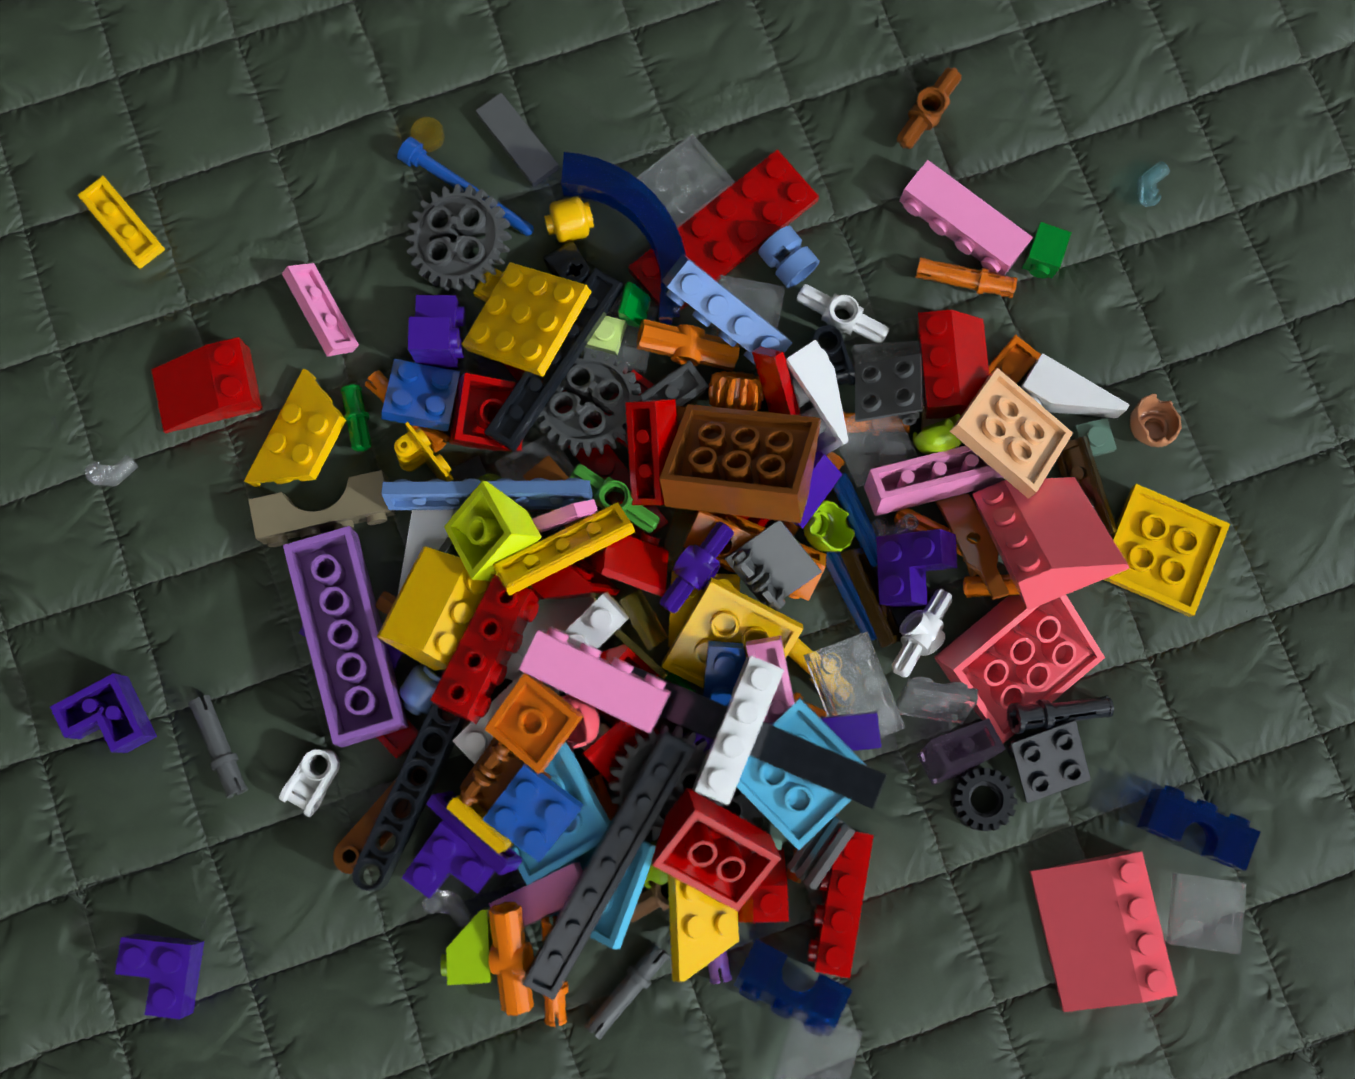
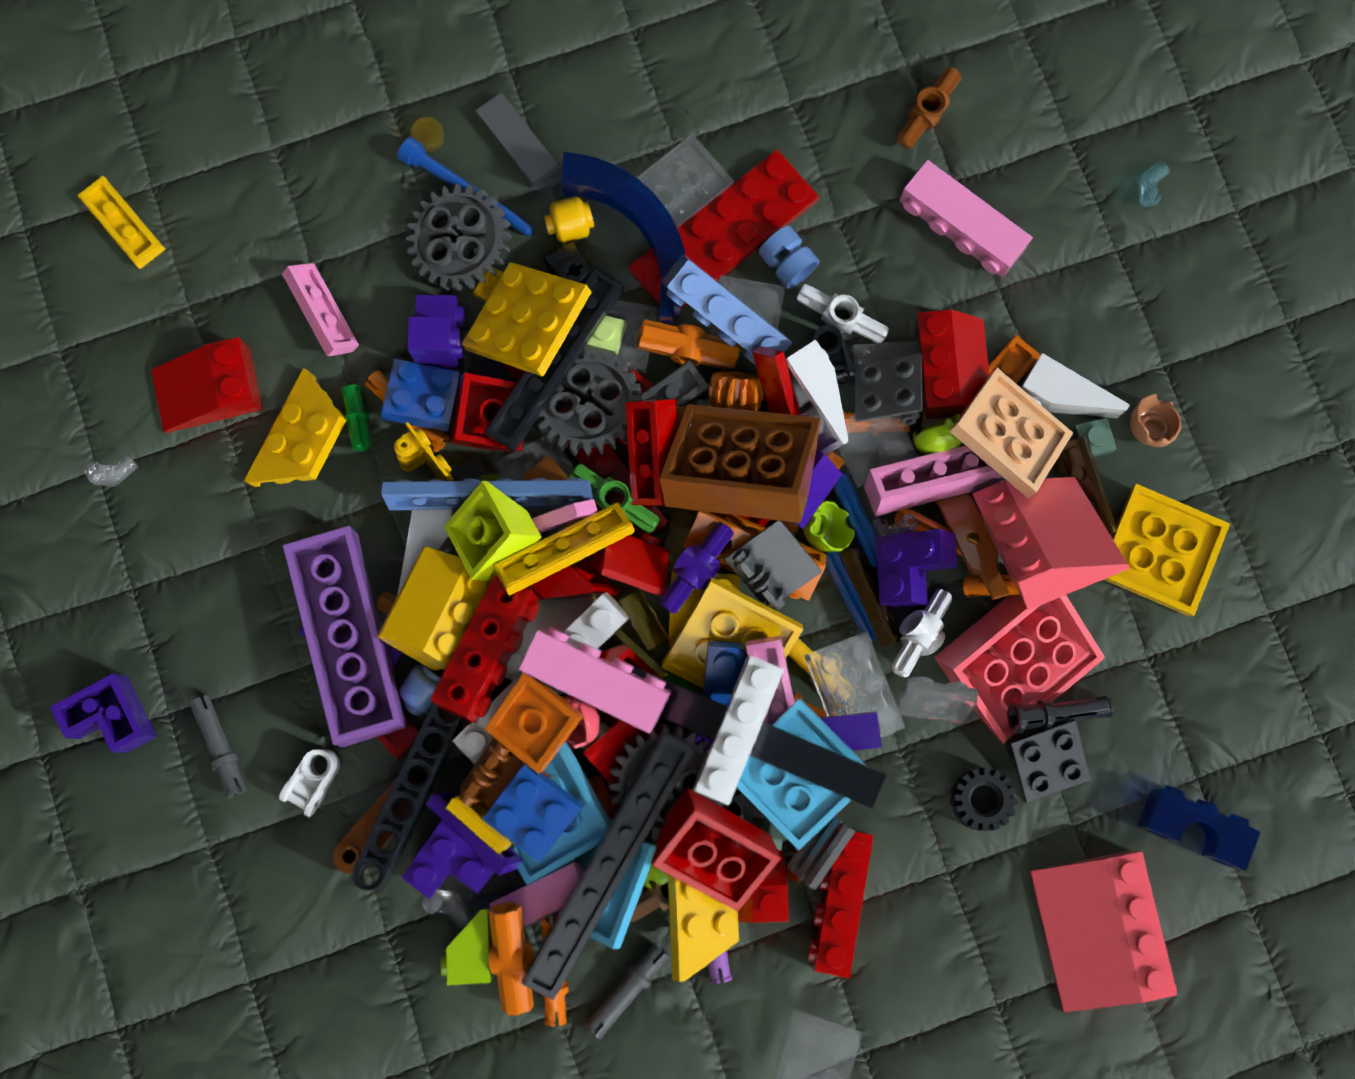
dark purple brick [115,934,205,1019] -> none
dark tan arch [248,470,396,547] -> none
green slope [618,282,651,328] -> none
clear blue arch [733,939,852,1037] -> none
orange pin [915,257,1017,299] -> none
clear purple slope [917,718,1005,785] -> none
green brick [1022,222,1072,279] -> none
clear plate [1166,873,1246,955] -> none

